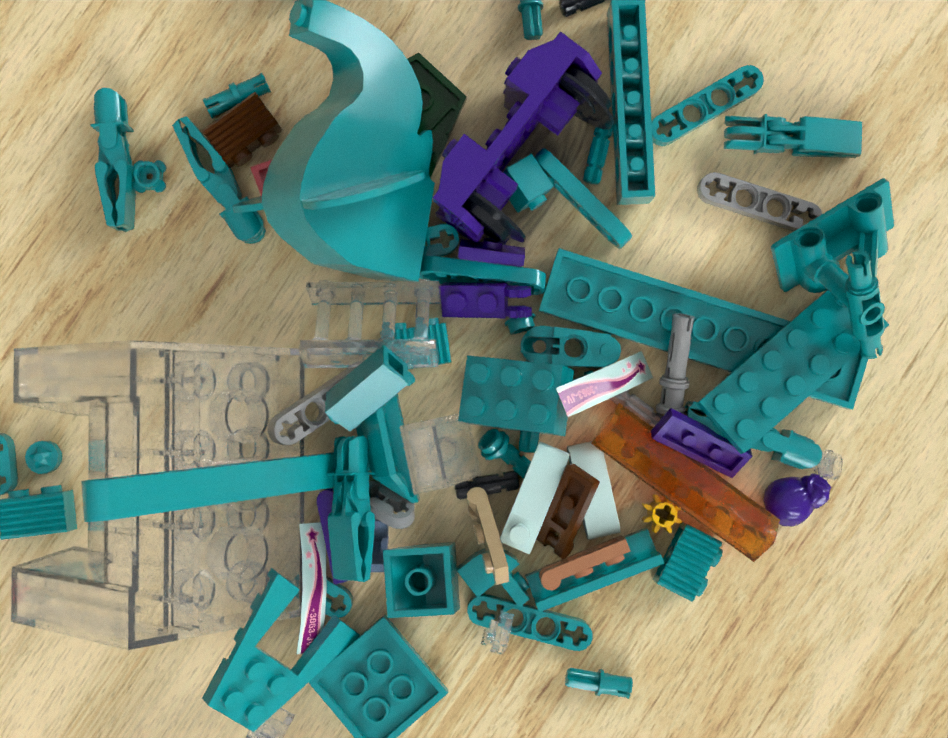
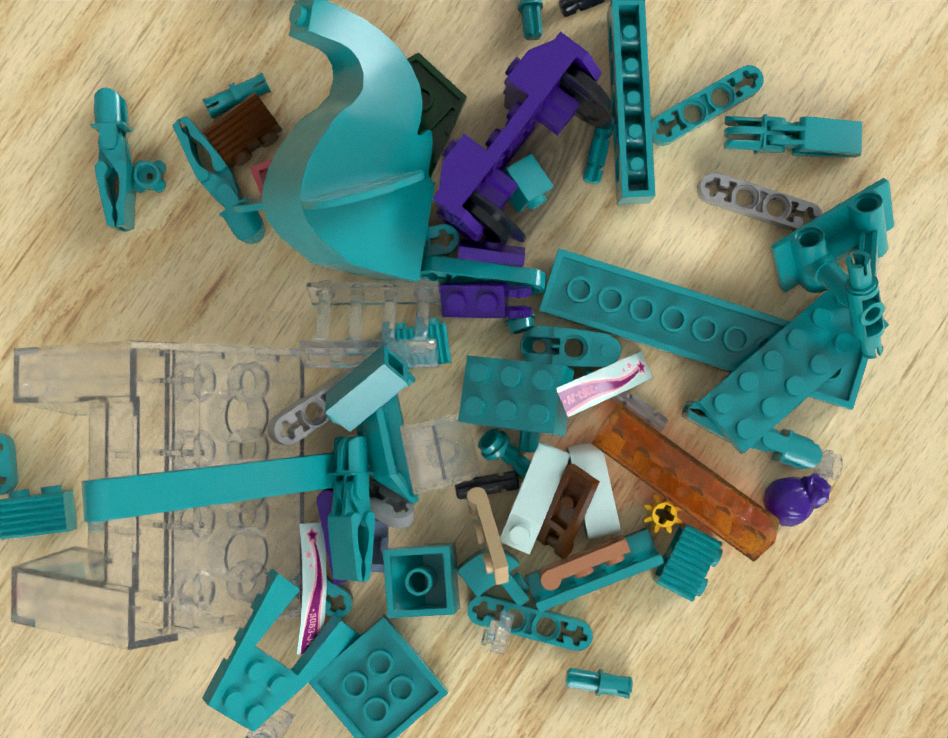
teal tile [25,441,62,474] -> none
teal beam [534,148,632,249] -> none
dark purple plate [651,408,753,478] -> none
light grey pin [656,313,694,415] -> none

